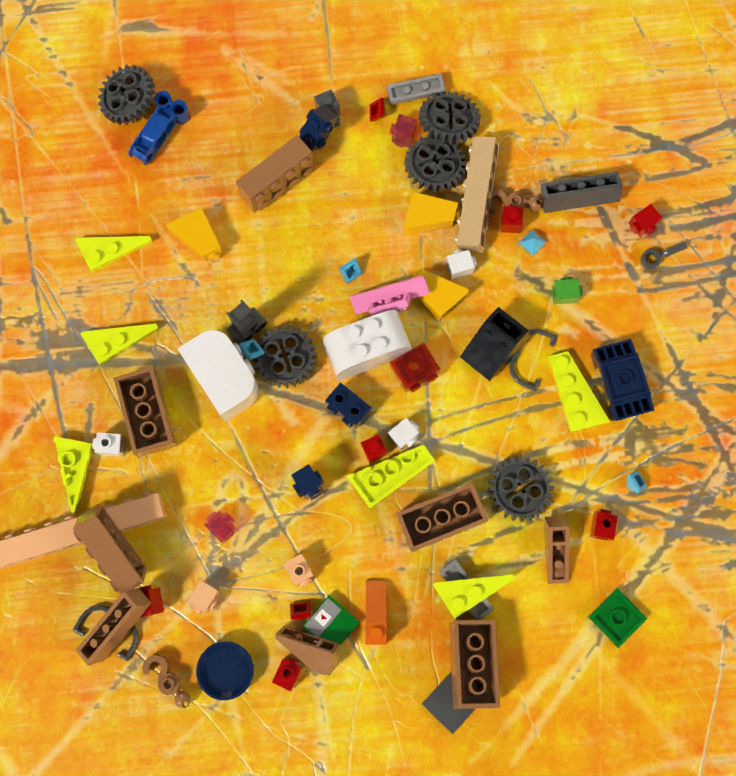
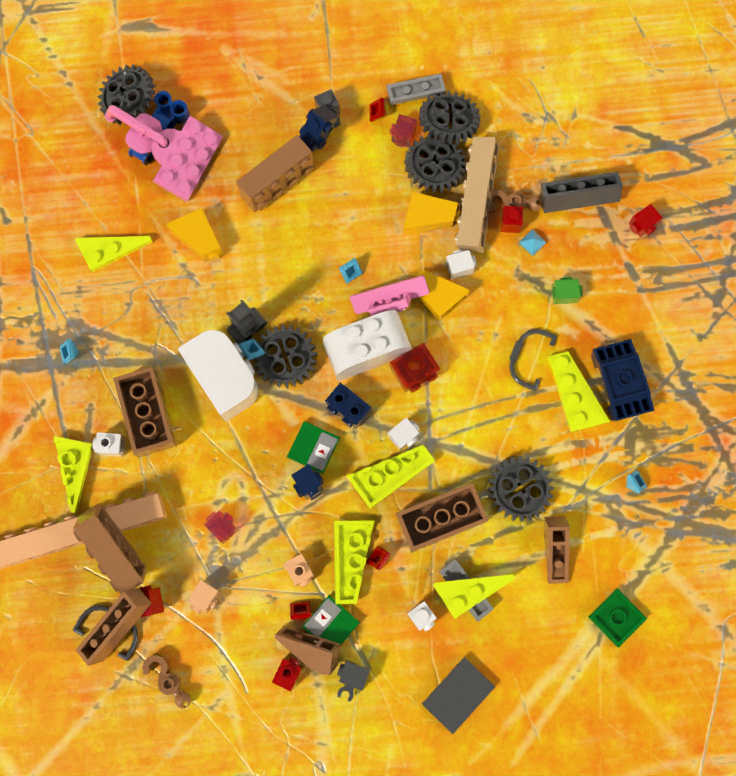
neon yellow wing [80,323,160,365] -> none
dark blue piece [196,641,254,700] -> none
red brick [360,434,388,464] -> none
orange slope [365,581,387,645] -> none
medium nougat brick [449,620,500,709] -> none
black slope [460,307,529,381] -> none
red brick [590,509,618,541] -> none
dark grey piece [640,242,687,270] -> none
none -> medium azure slope [60,339,79,364]
none -> bright pink plate [105,105,223,202]
none -> green tile [287,421,340,474]
none -> neon yellow wing [334,520,375,604]
none -> dark grey brick [337,660,370,701]
none -> red slope [366,546,391,570]
none -> white brick [407,601,437,632]

